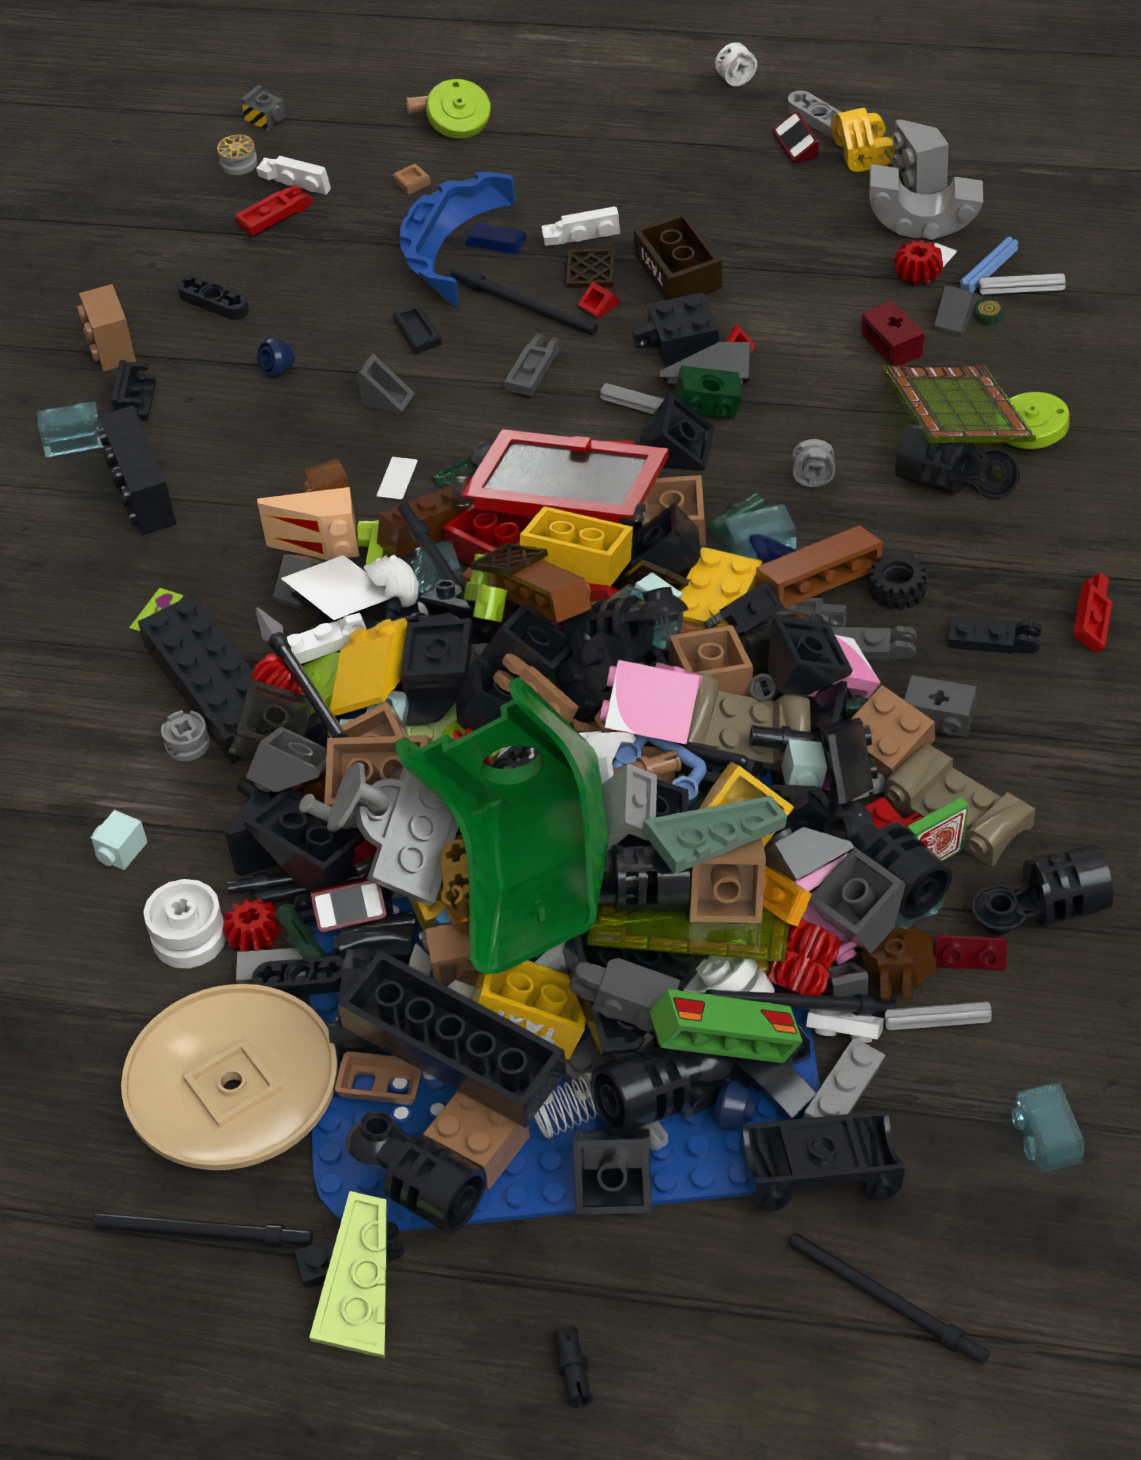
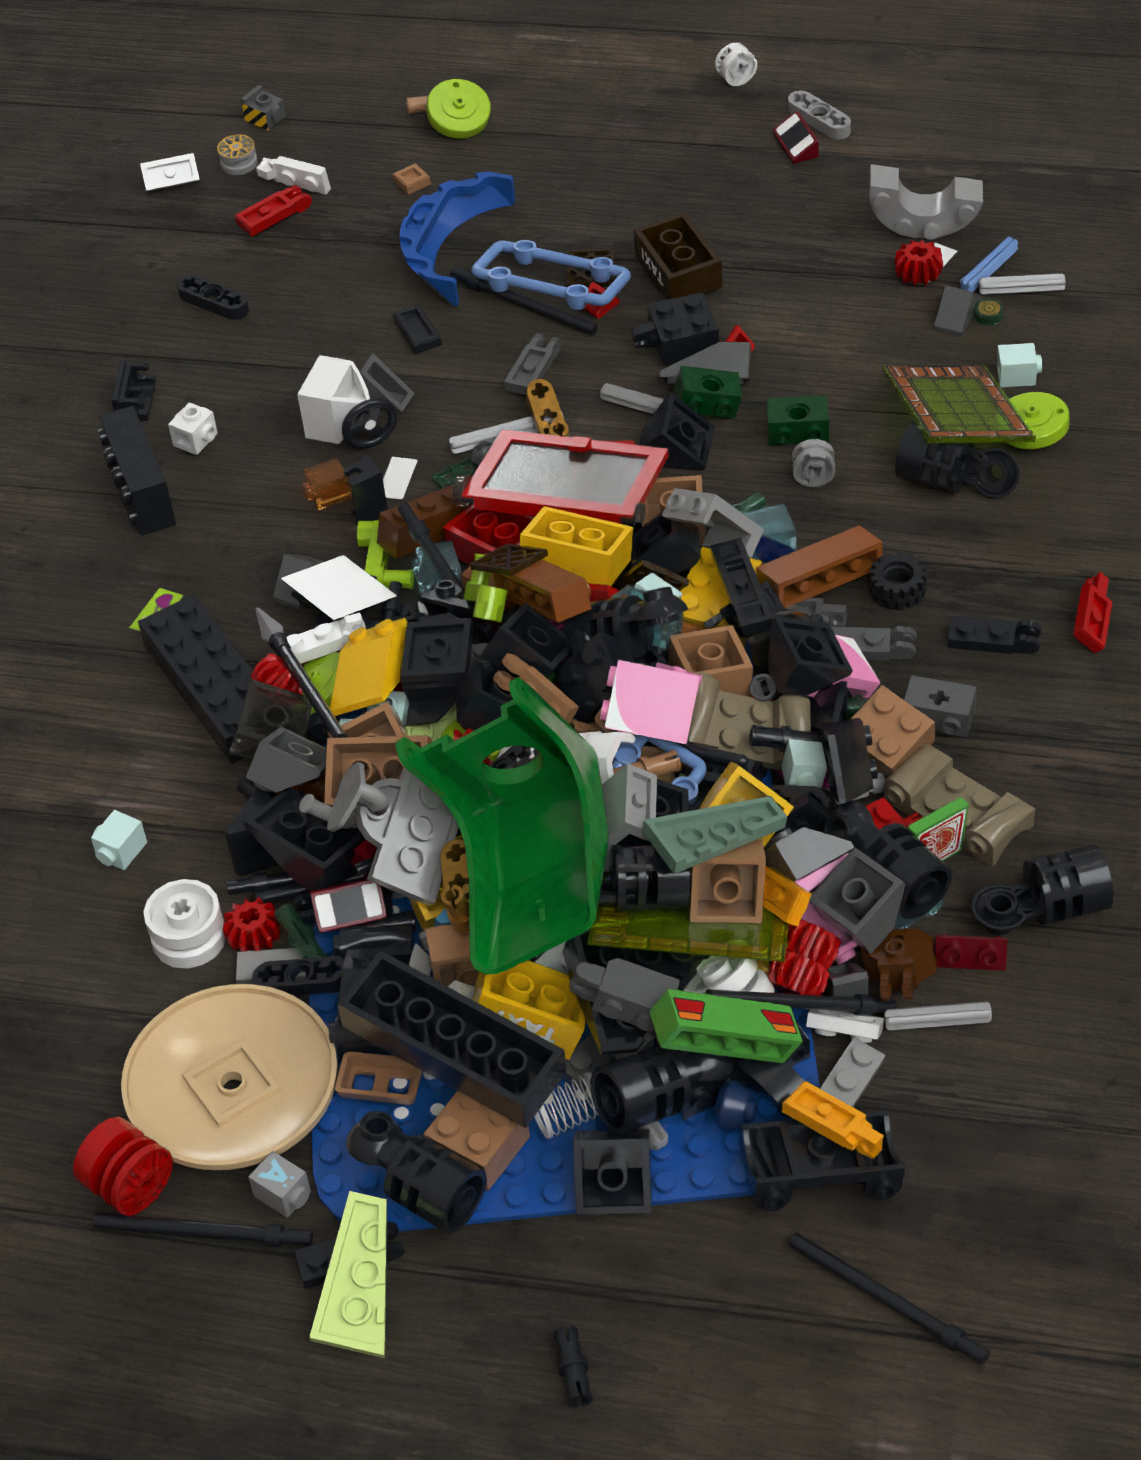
clear light blue brick [37,401,105,457] -> none
medium nougat brick [77,284,136,372] -> none
light grey wheel [161,710,210,761] -> none
dark blue cone [257,337,295,377] -> none
light nougat slope [257,487,360,560] -> none
white hair [364,555,419,607] -> none
clear blue tile [465,223,527,254] -> none
white hinge [542,207,620,246] -> none
yellow piece [831,108,895,172] -> none
dark red brick [862,300,925,366] -> none
light grey slope [892,119,949,194] -> none
clear light blue brick [1011,1082,1085,1173] -> none
none -> red wheel [73,1117,173,1216]
none -> white plate [140,153,200,192]
none -> white brick [168,403,218,455]
none -> light grey brick [248,1151,311,1218]
none -> white piece [297,355,397,448]
none -> black hinge [344,455,388,527]
none -> light grey axle [449,411,564,454]
none -> medium blue bar [471,240,631,310]
none -> pearl gold beam [526,379,569,460]
none -> light grey panel [662,488,764,558]
none -> black hinge [710,538,773,636]
none -> dark green brick [767,395,829,445]
none -> light orange hinge [782,1081,884,1159]
none -> light aqua brick [997,343,1042,387]

